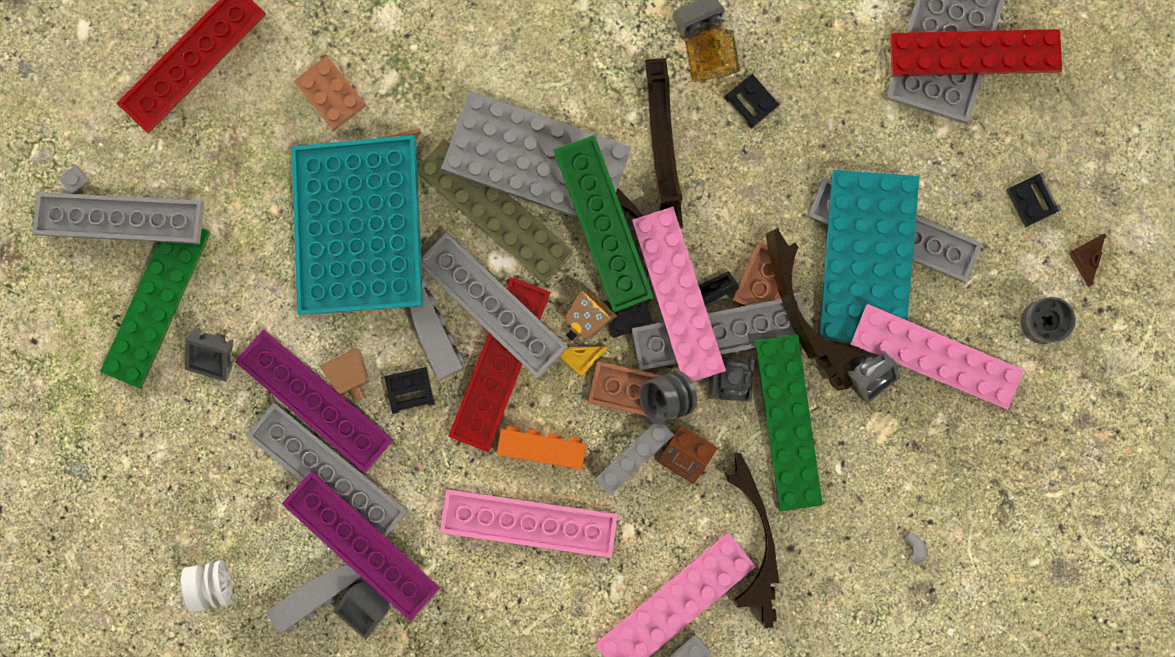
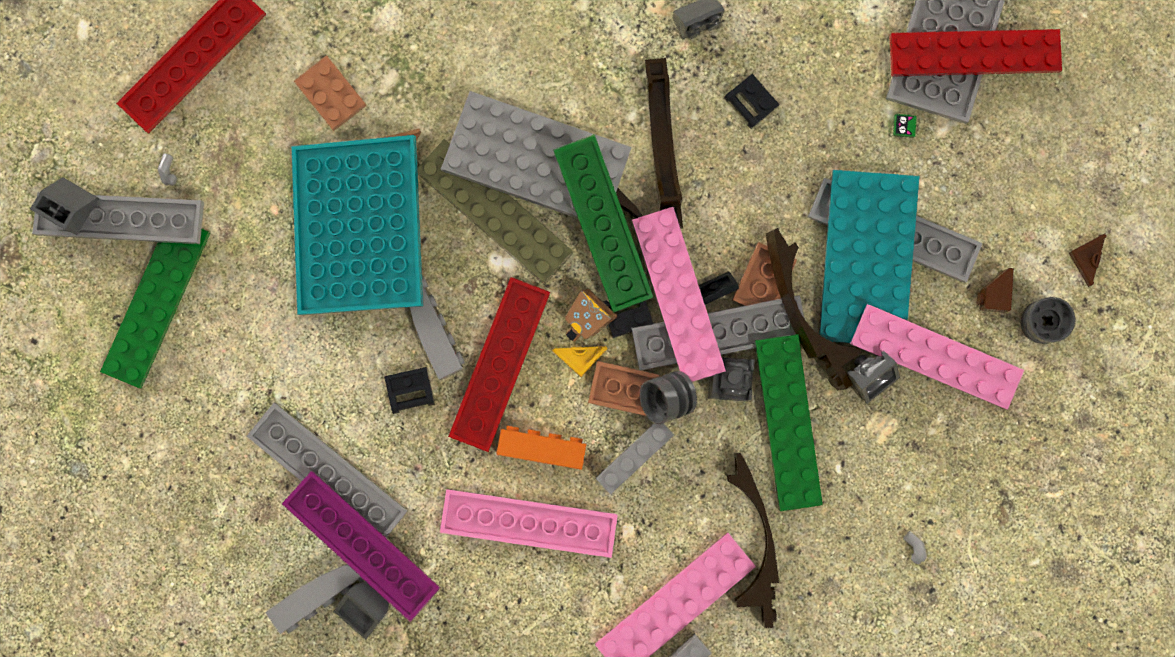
light grey plate [58,165,91,194] -> none
white wheel [181,560,233,613] -> none
dark grey brick [185,328,233,382] -> none
magenta plate [235,329,394,473] -> none
medium nougat torso [320,348,369,403] -> none
light grey plate [421,232,569,379] -> none
dark orange slope [657,425,718,484] -> none
clear yellow slope [685,28,740,82] -> none
black plate [1007,172,1062,227] -> none
none -> dark grey slope [30,177,99,235]
none -> light grey arm [158,154,177,186]
none -> tile [893,114,917,138]
none -> reddish brown slope [977,268,1014,313]

